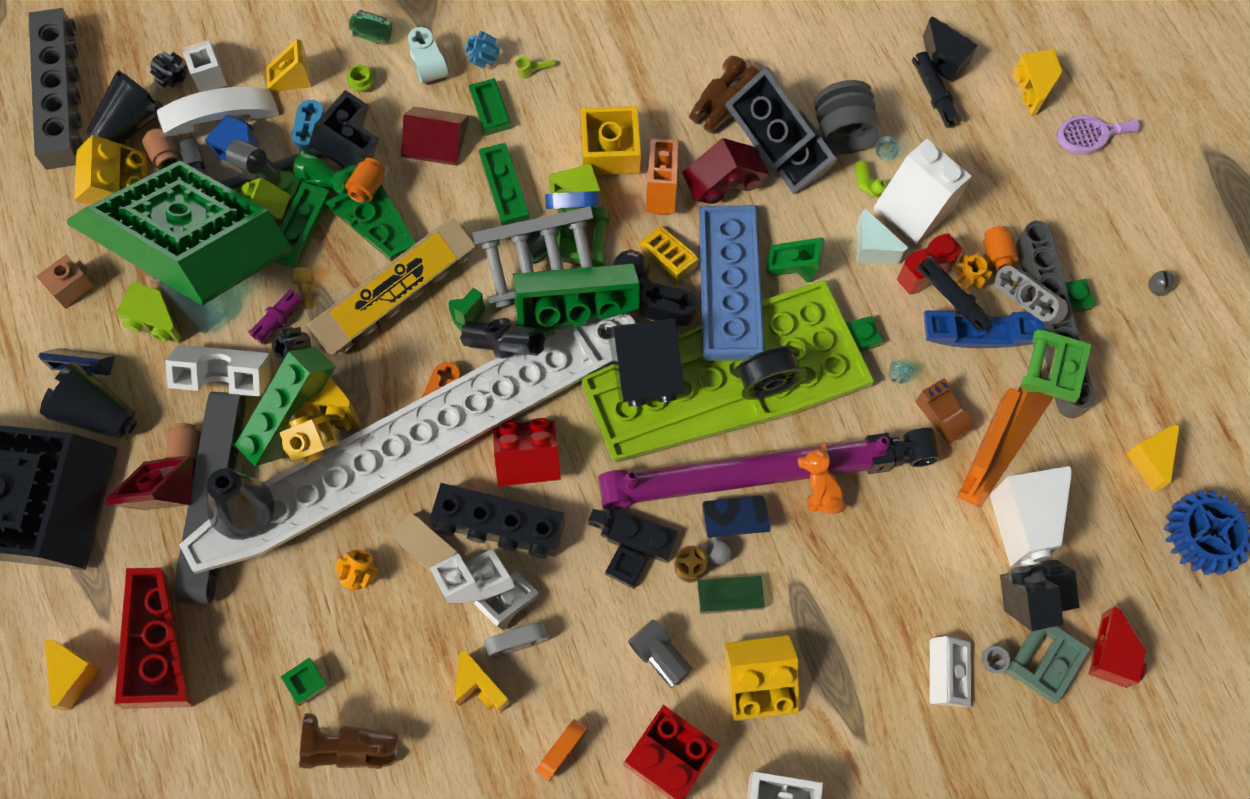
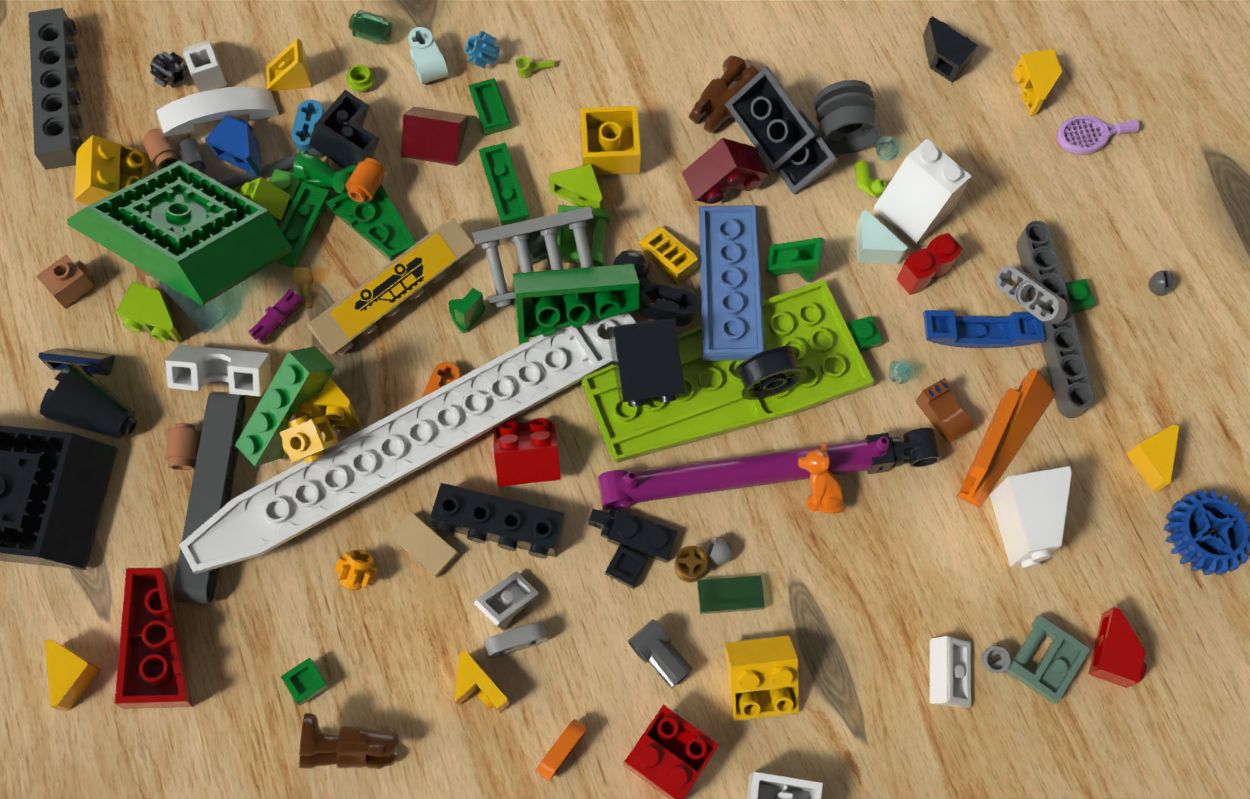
black cone [86,70,164,144] -> none
dark red slope [105,455,193,510] -> none
black cone [207,468,275,540] -> none
dark grey piece [226,139,281,186] -> none
black gear [272,326,311,360] -> none
white slope [430,549,515,603] -> none
black piece [460,318,546,359] -> none
beam [545,191,601,209] -> none
orange slope [645,138,678,215] -> none
dark blue slope [702,496,771,538] -> none
black pin [912,51,962,128] -> none
black pin [916,256,993,332] -> none
light orange gear [953,253,992,291] -> none
orange brick [983,226,1019,271] -> none
black brick [1000,560,1080,631] -> none
bright green plate [1021,330,1091,403] -> none

